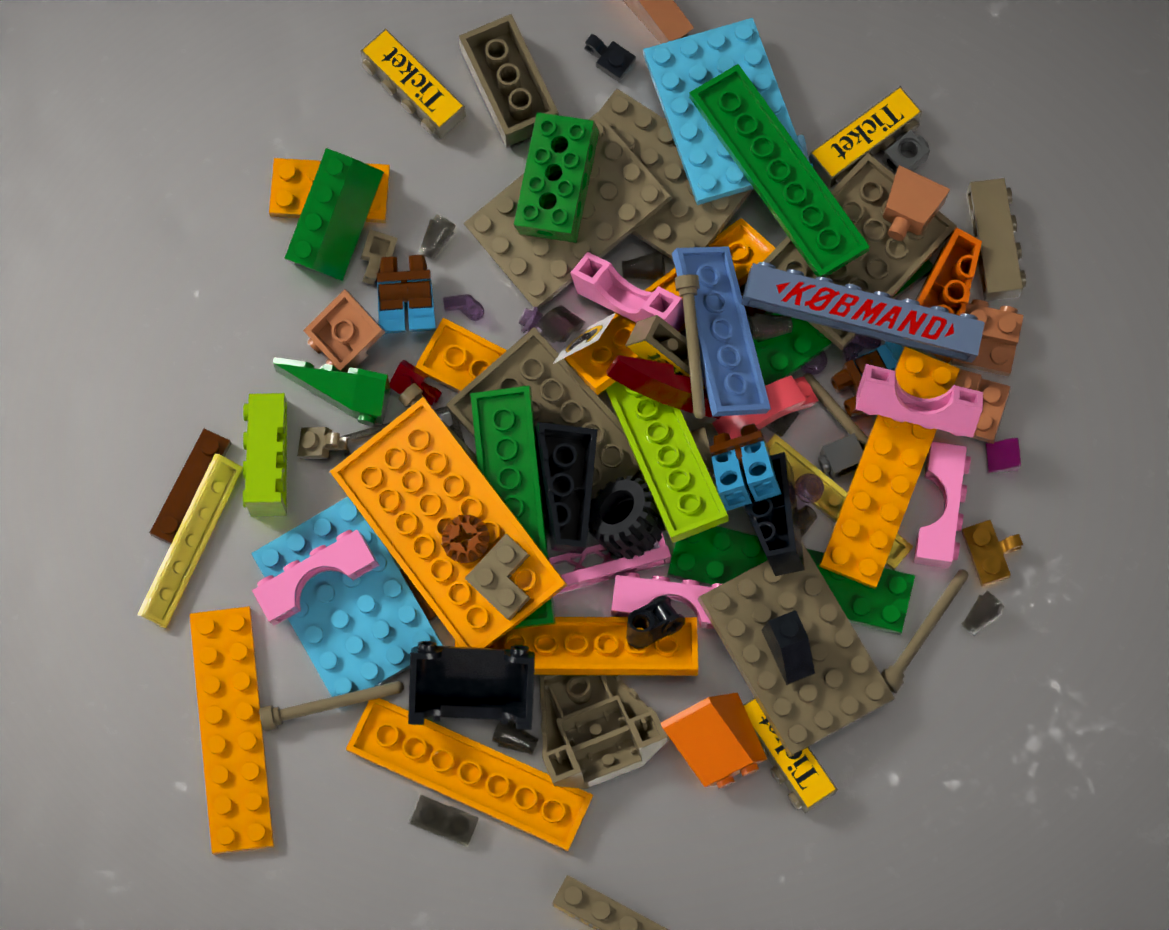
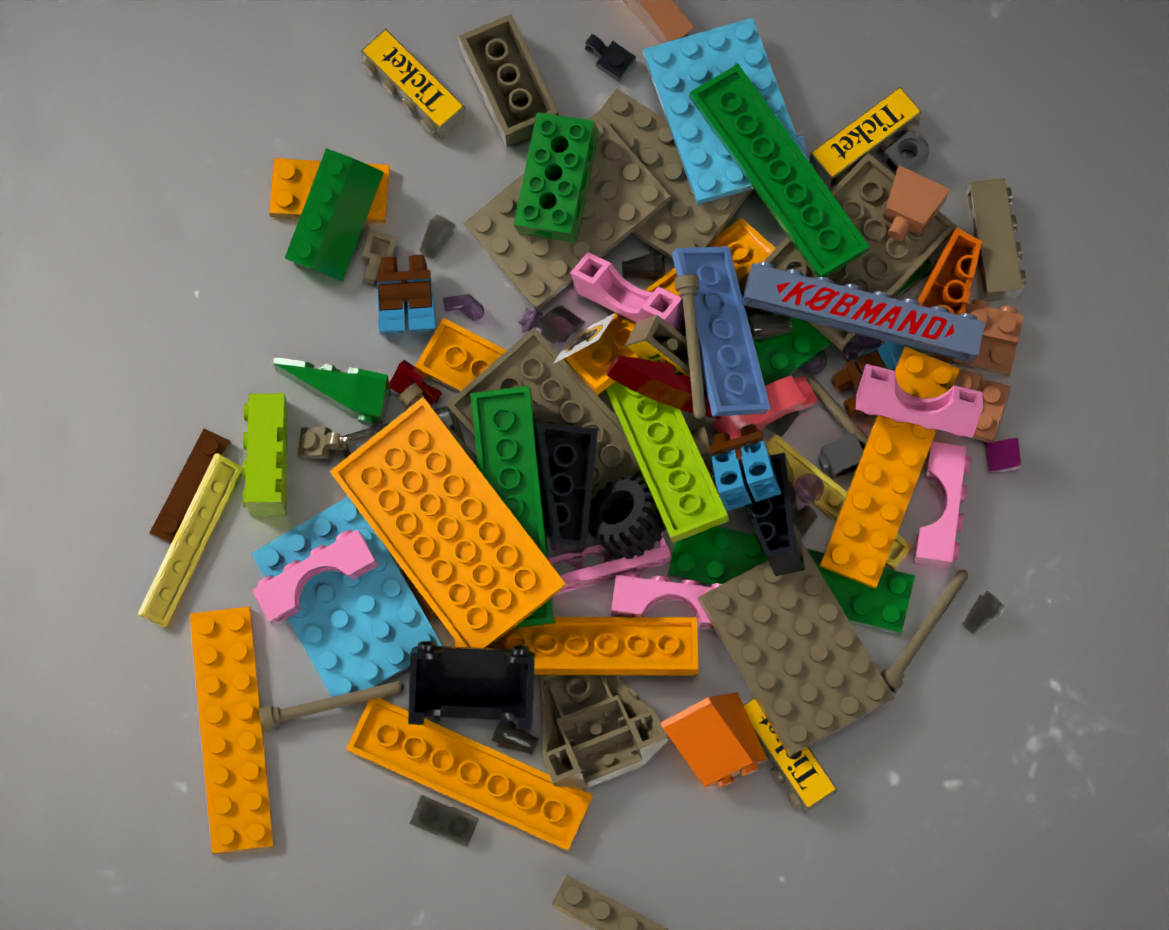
nougat plate [303,289,386,373] -> none
dark orange gear [441,515,490,563] -> none
dark tan plate [465,534,531,621] -> none
black piece [626,595,686,648] -> none
black slope [762,610,815,685] -> none
pearl gold plate [961,519,1023,587] -> none

